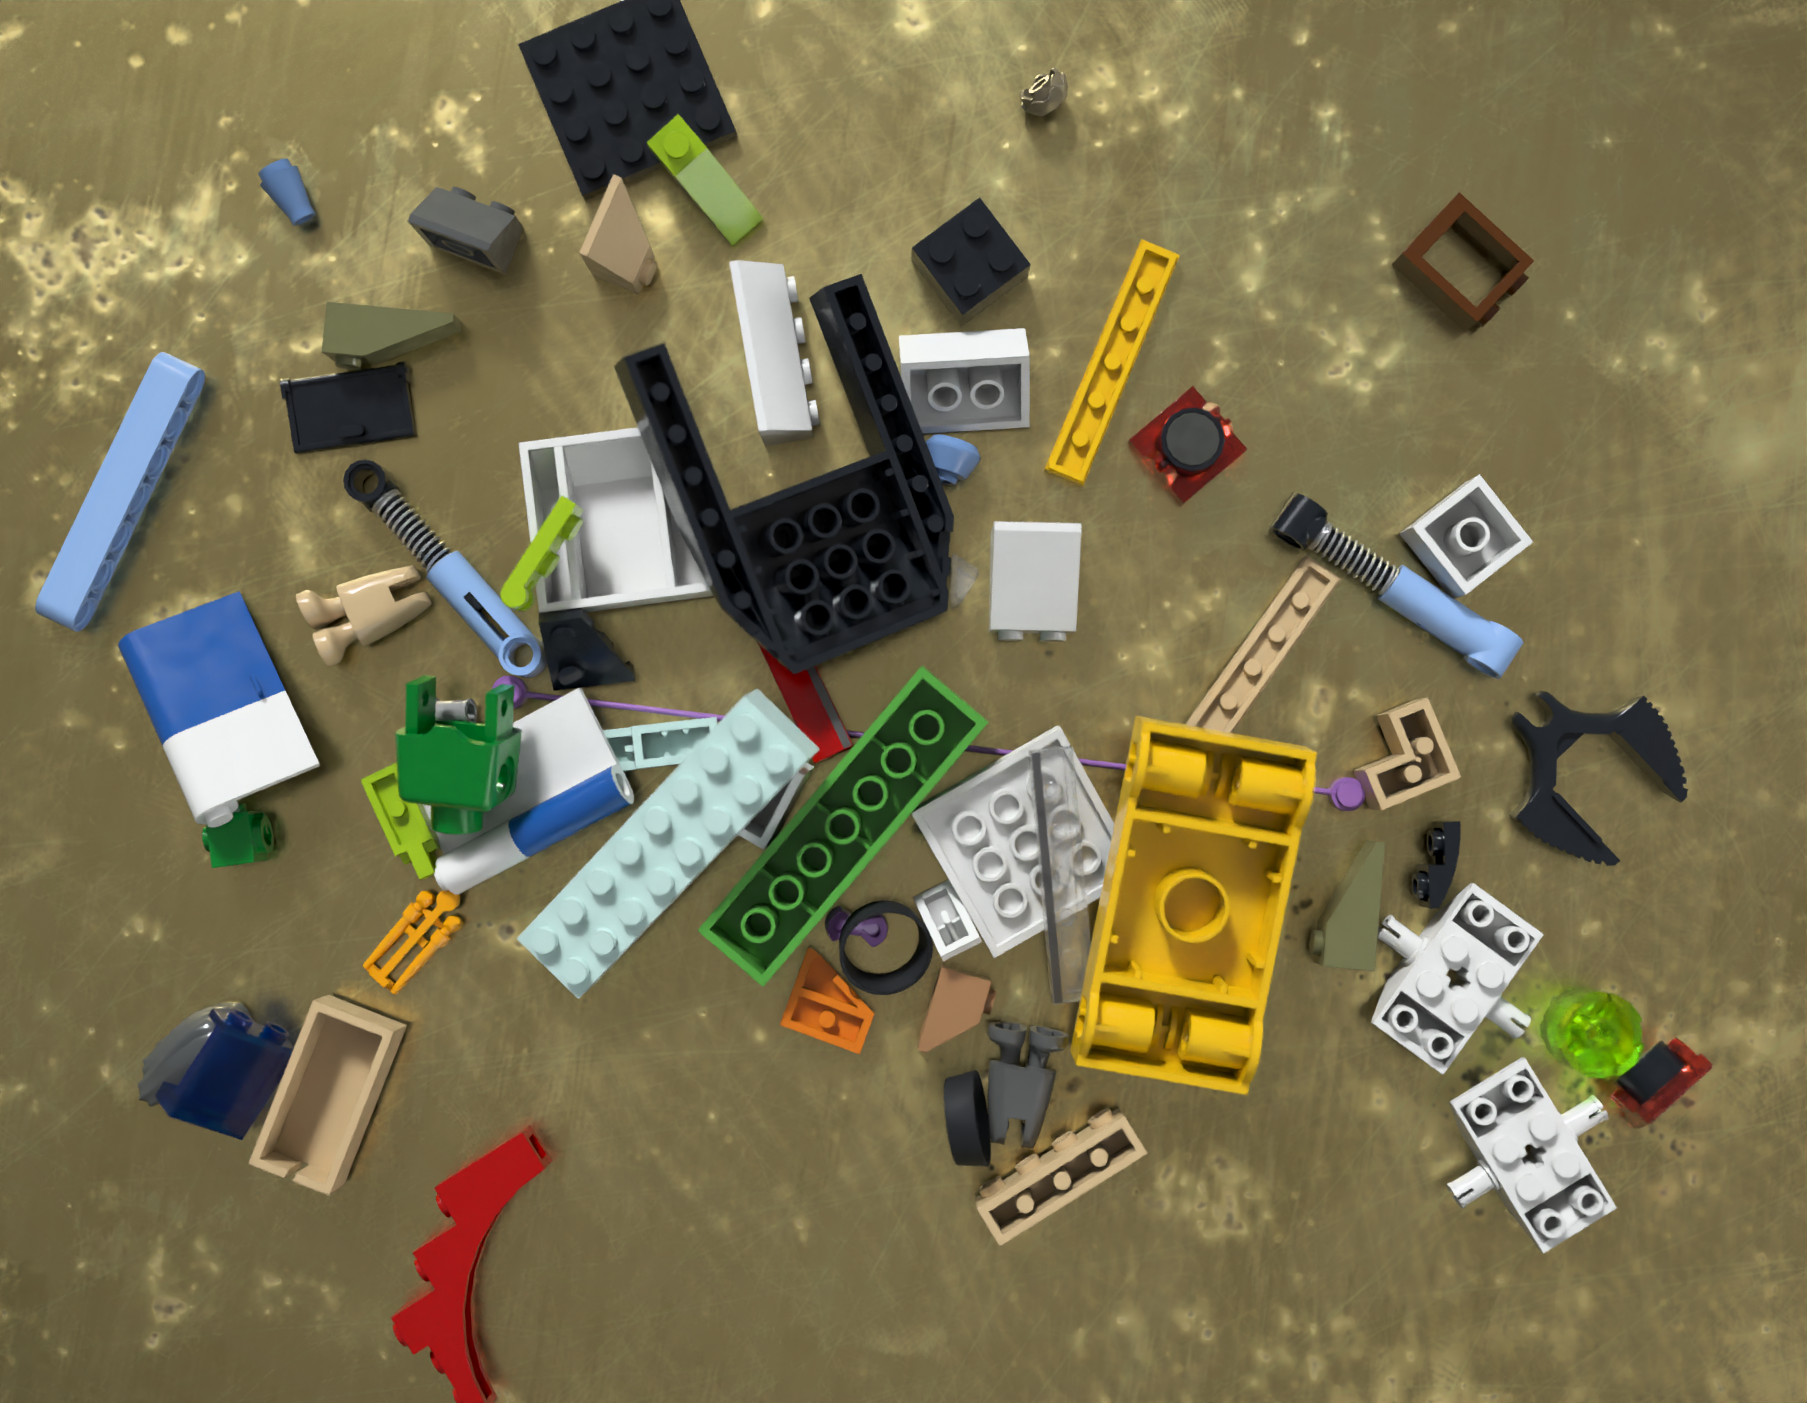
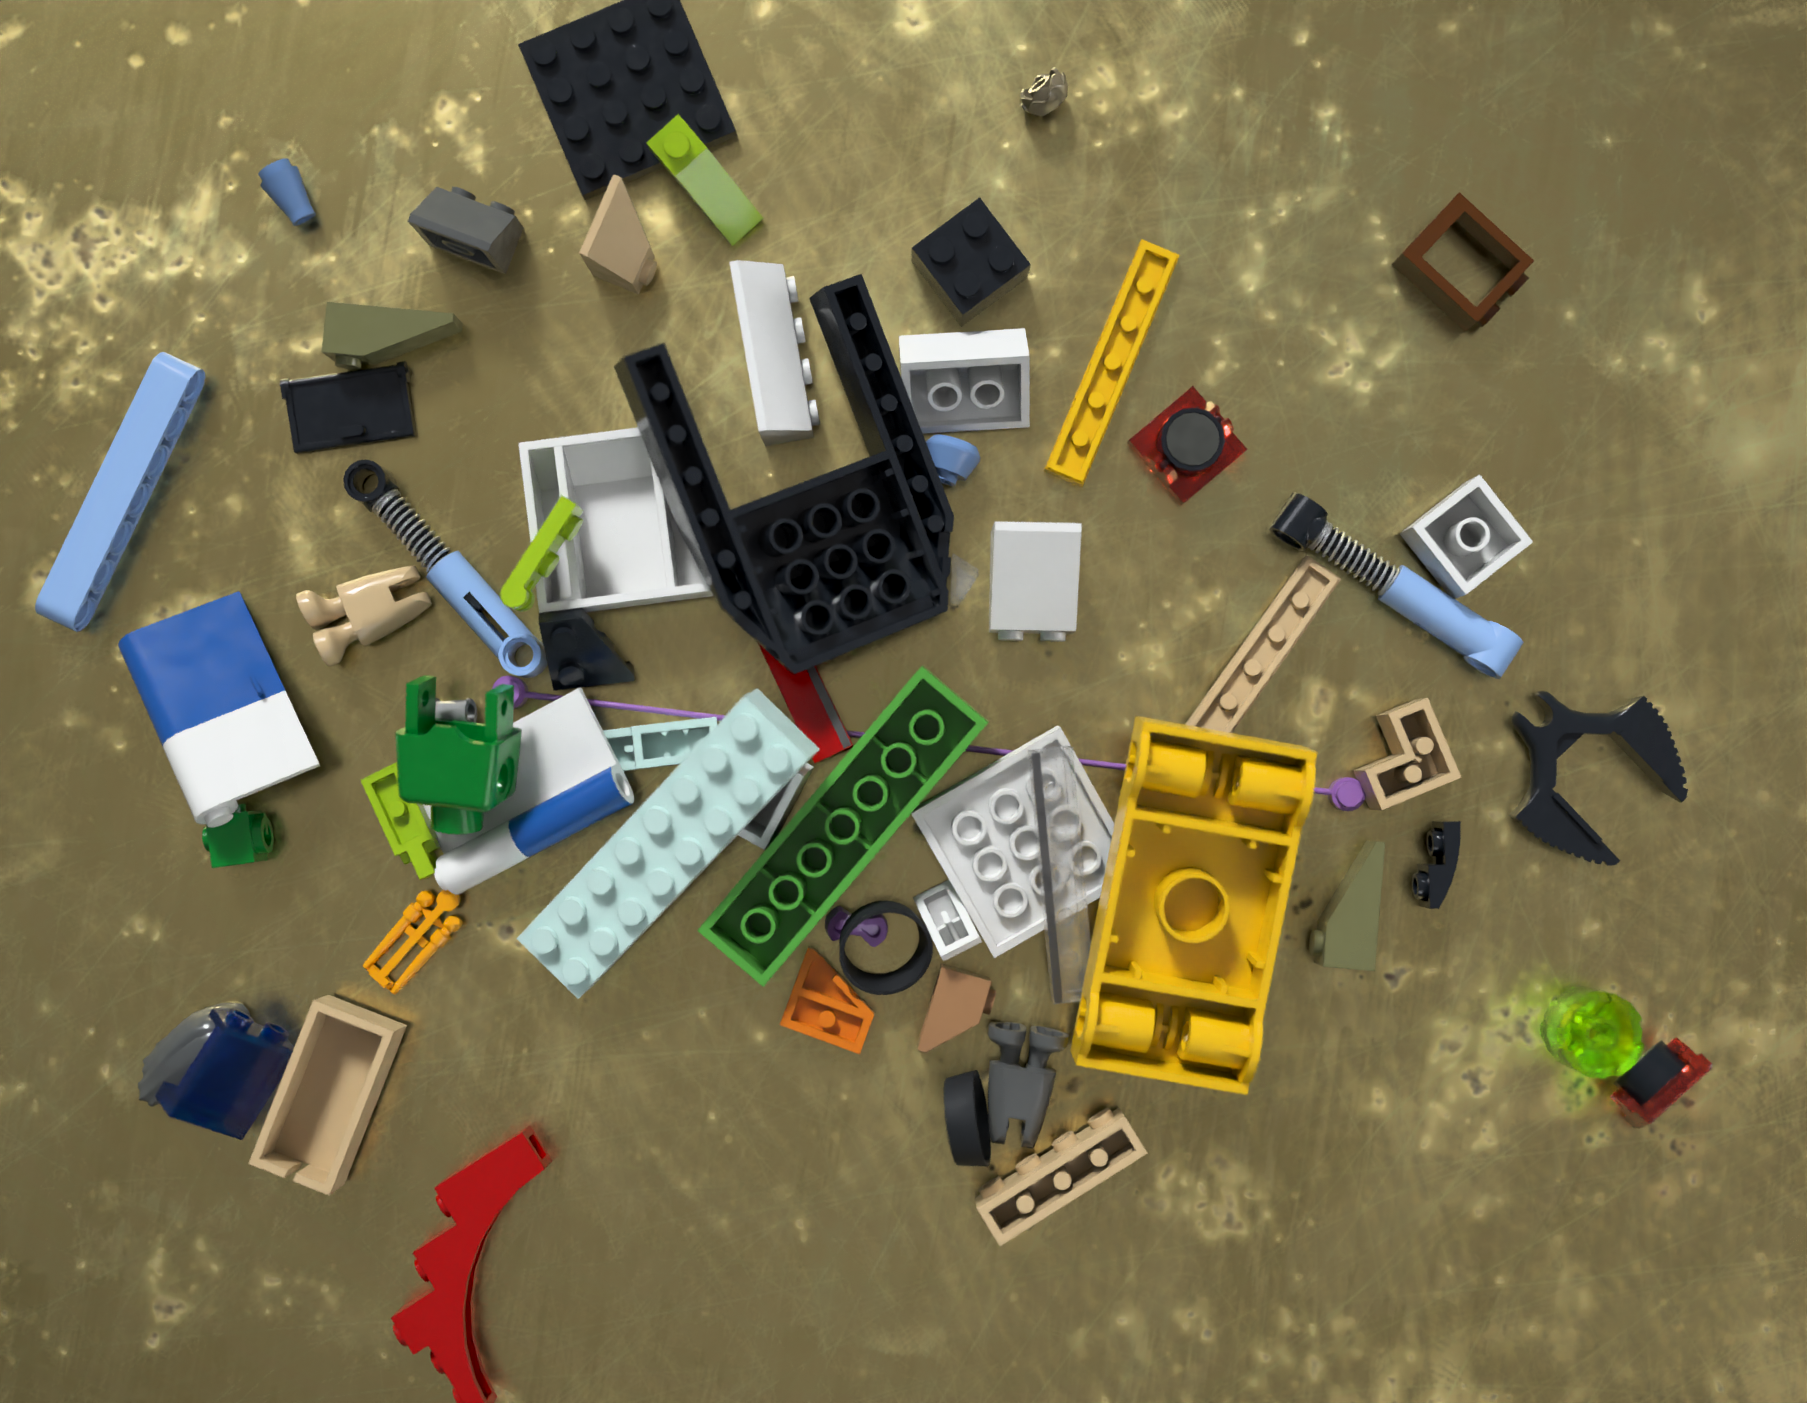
white slope [1371,883,1544,1075] -> none
white slope [1446,1057,1617,1253] -> none

